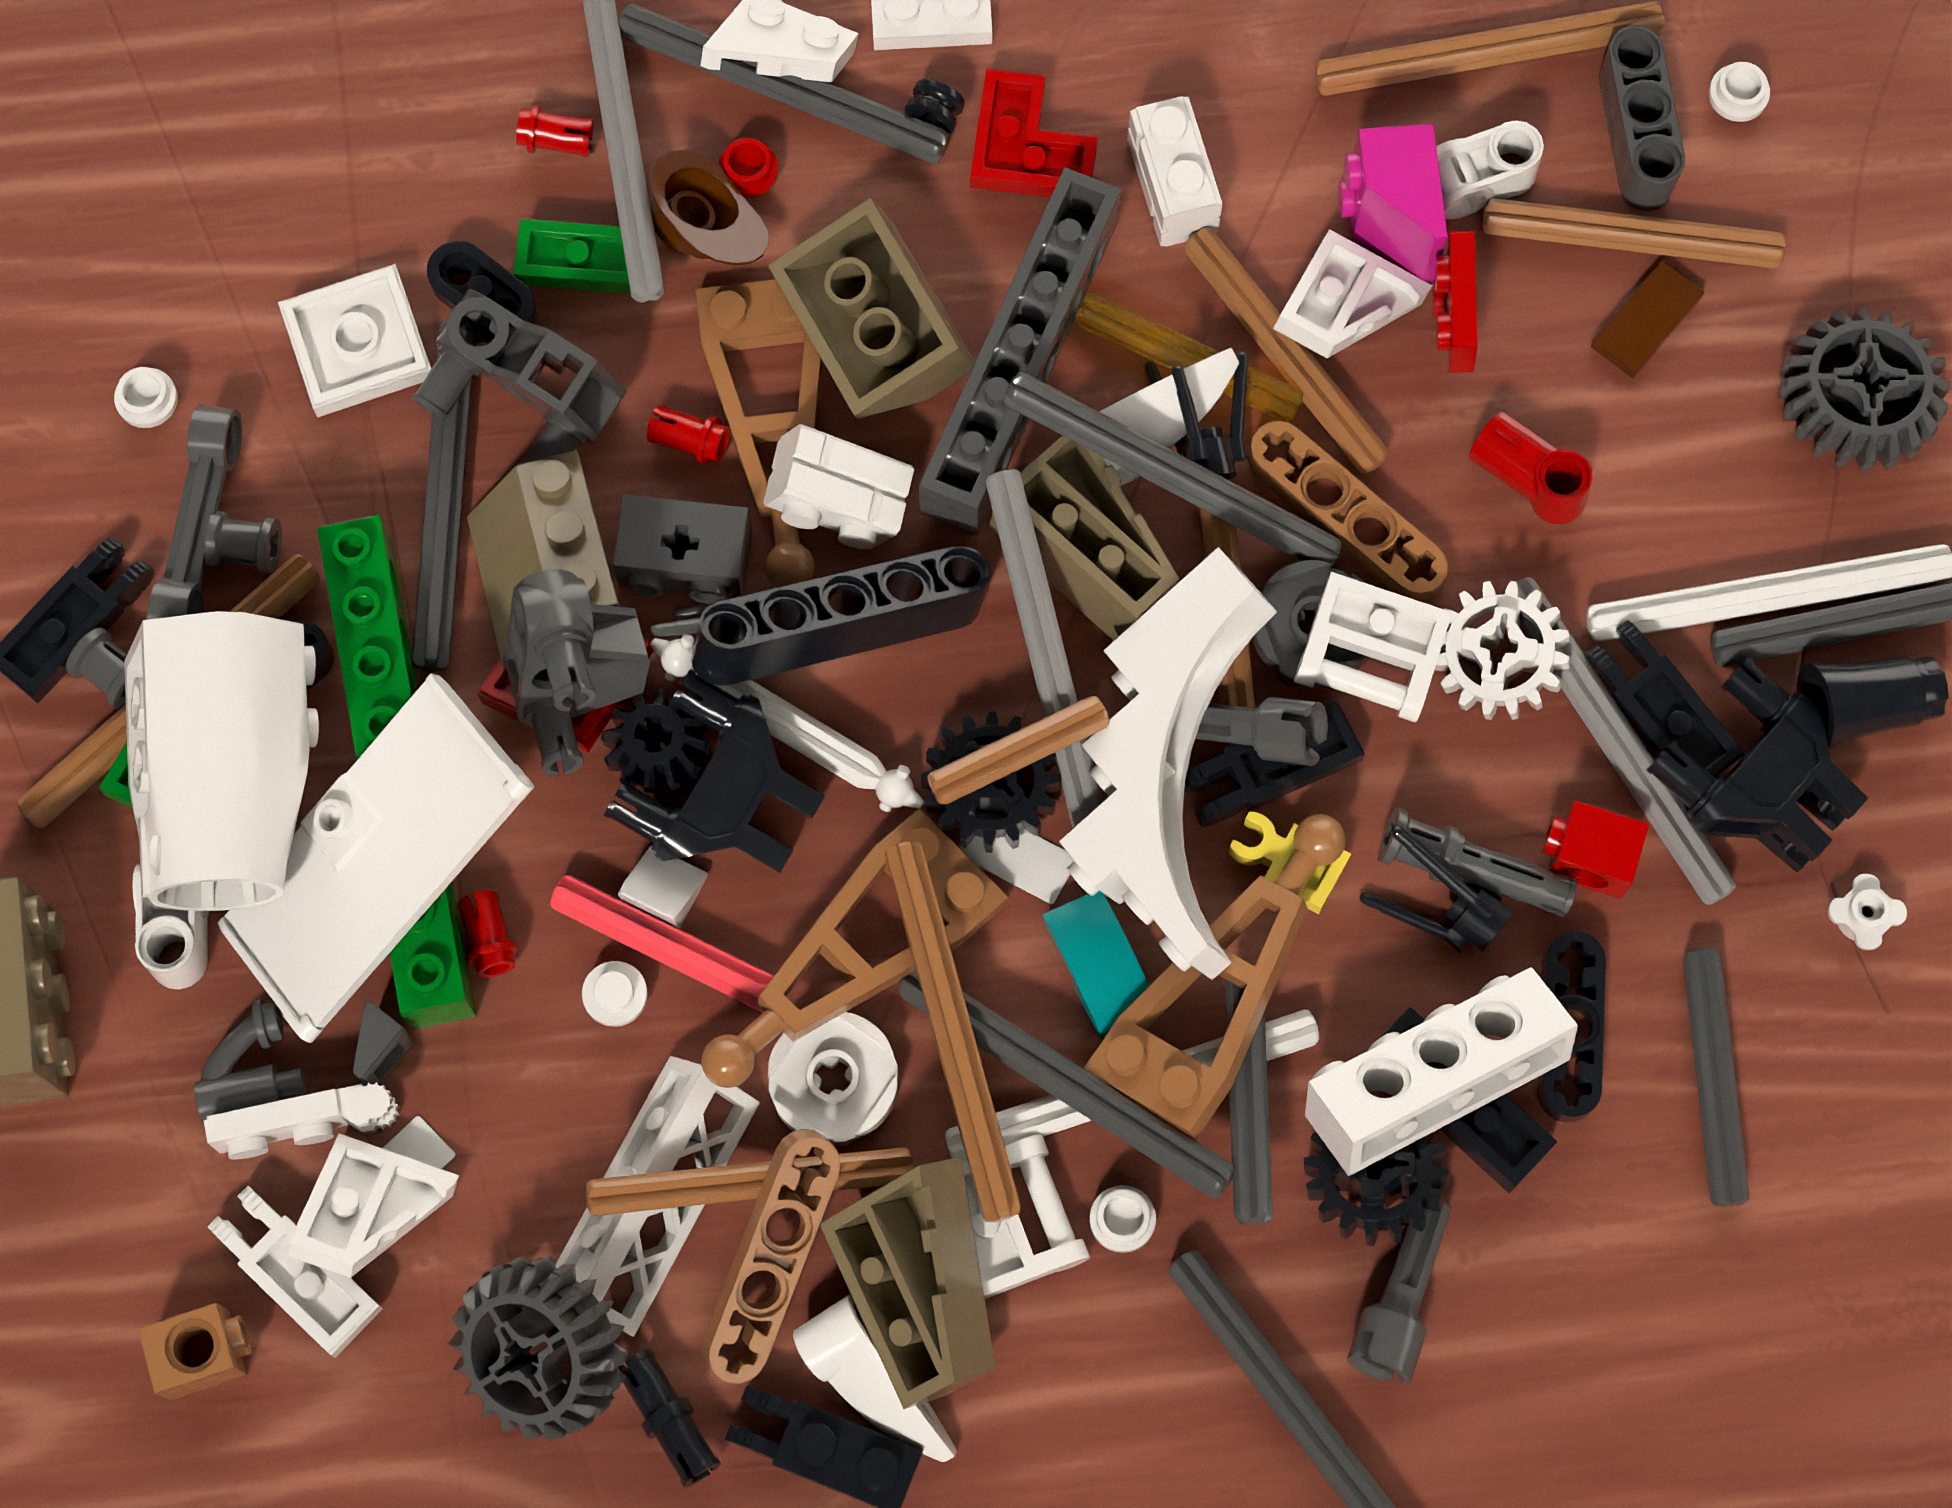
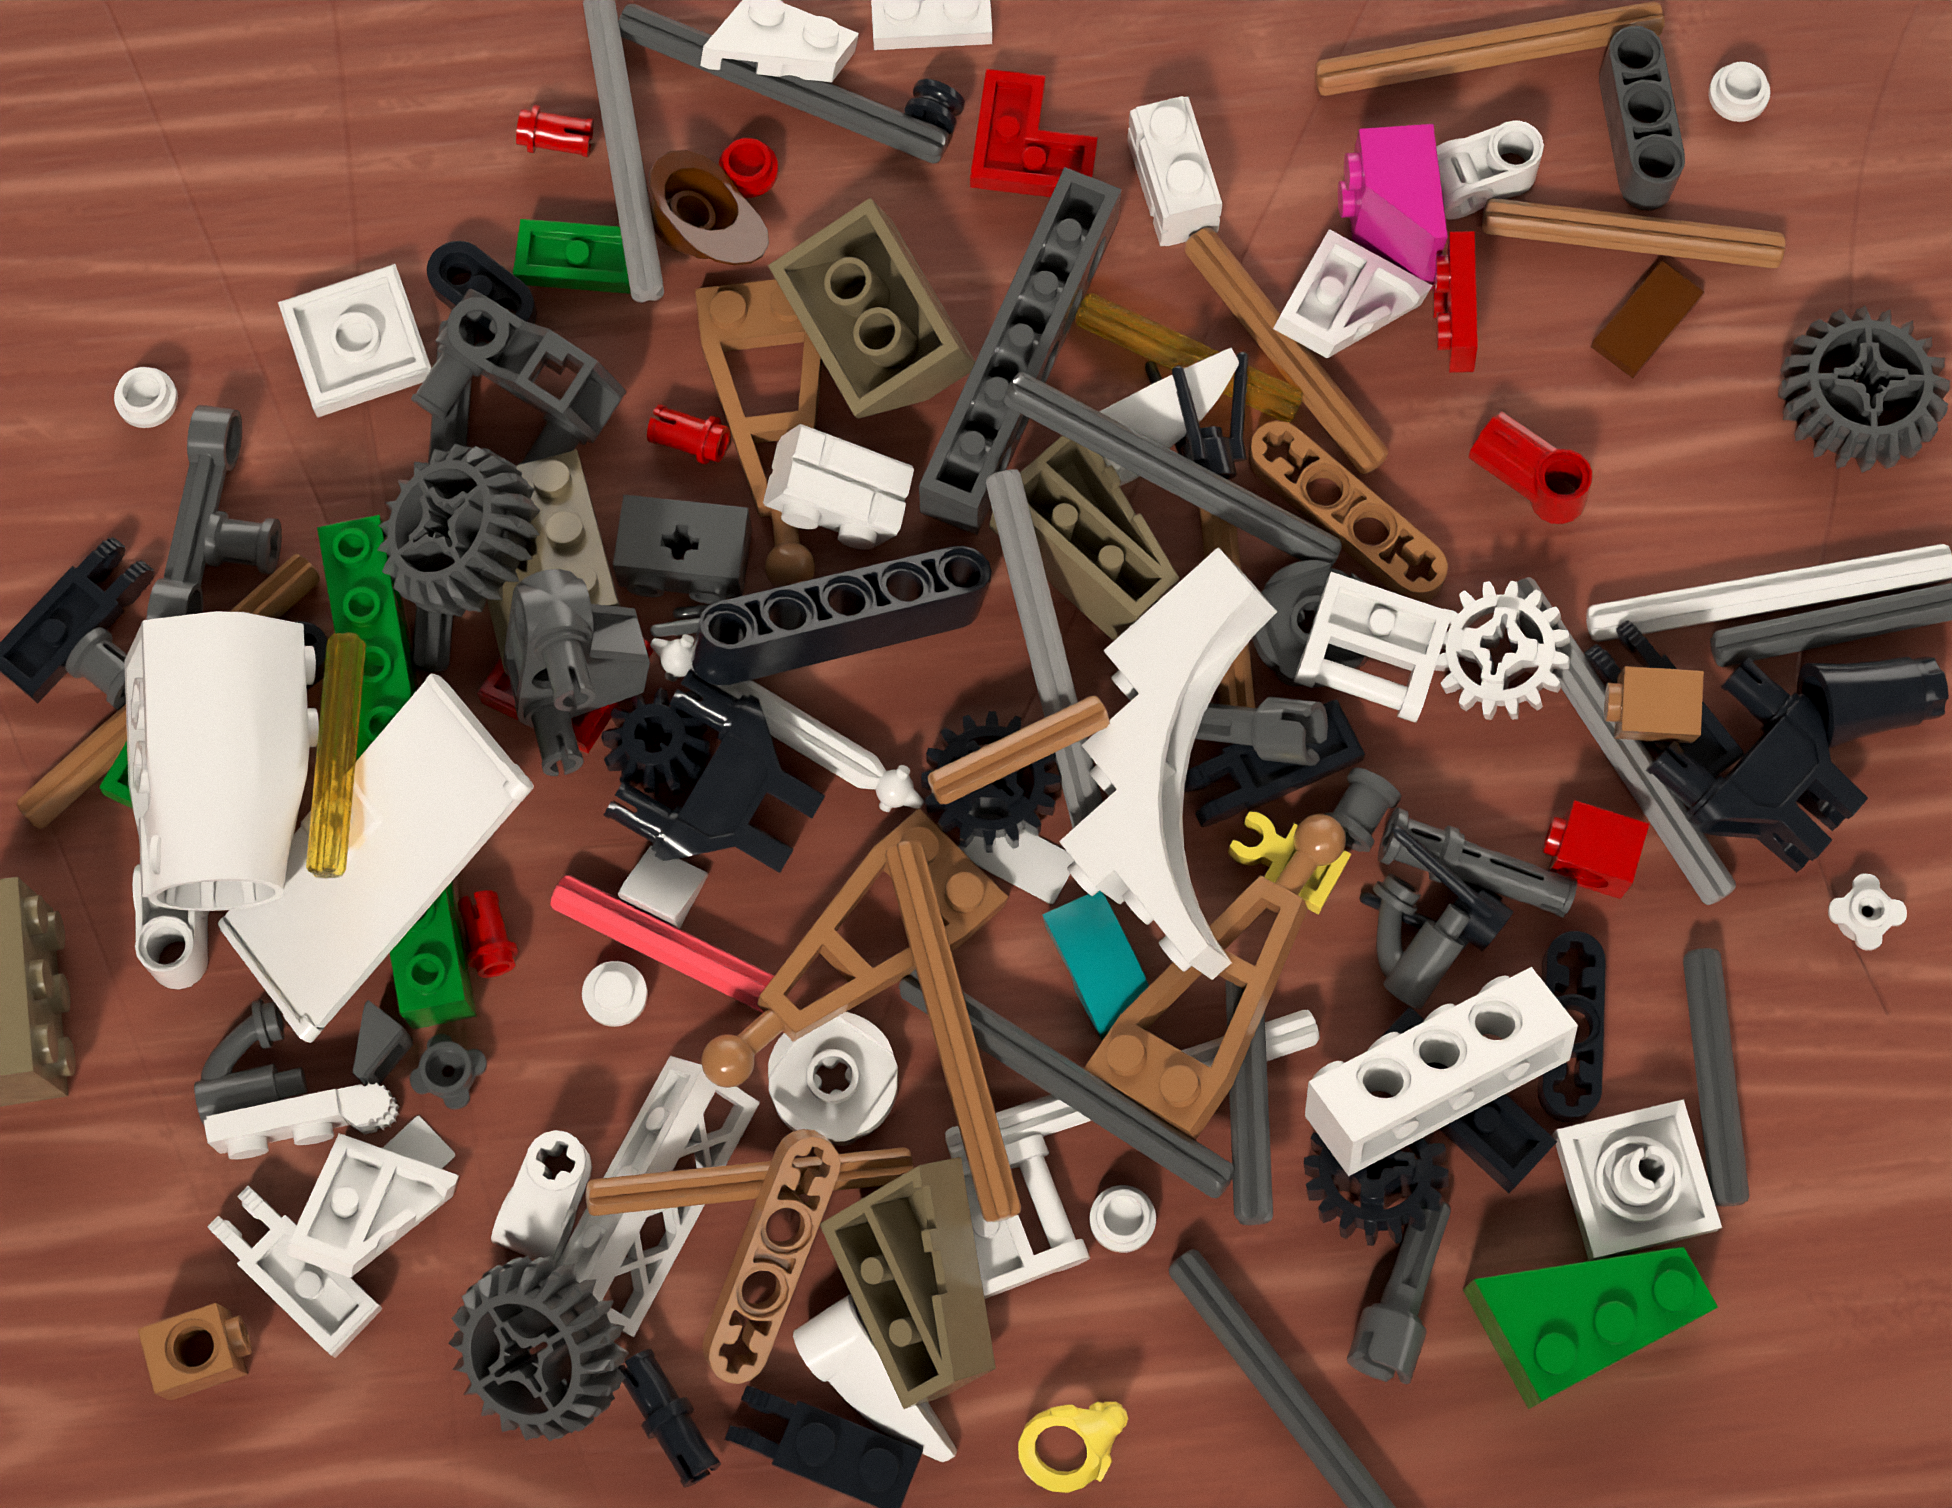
none -> clear yellow axle [306,632,366,879]
none -> dark grey gear [377,444,541,617]
none -> dark grey plate [410,1034,487,1110]
none -> white piece [491,1130,592,1265]
none -> light yellow piece [1018,1401,1128,1493]
none -> dark grey bush [1324,767,1402,852]
none -> dark grey plant [1373,873,1471,1009]
none -> green wedge [1463,1247,1718,1409]
none -> white plate [1552,1099,1722,1261]
none -> medium nougat brick [1604,666,1704,743]

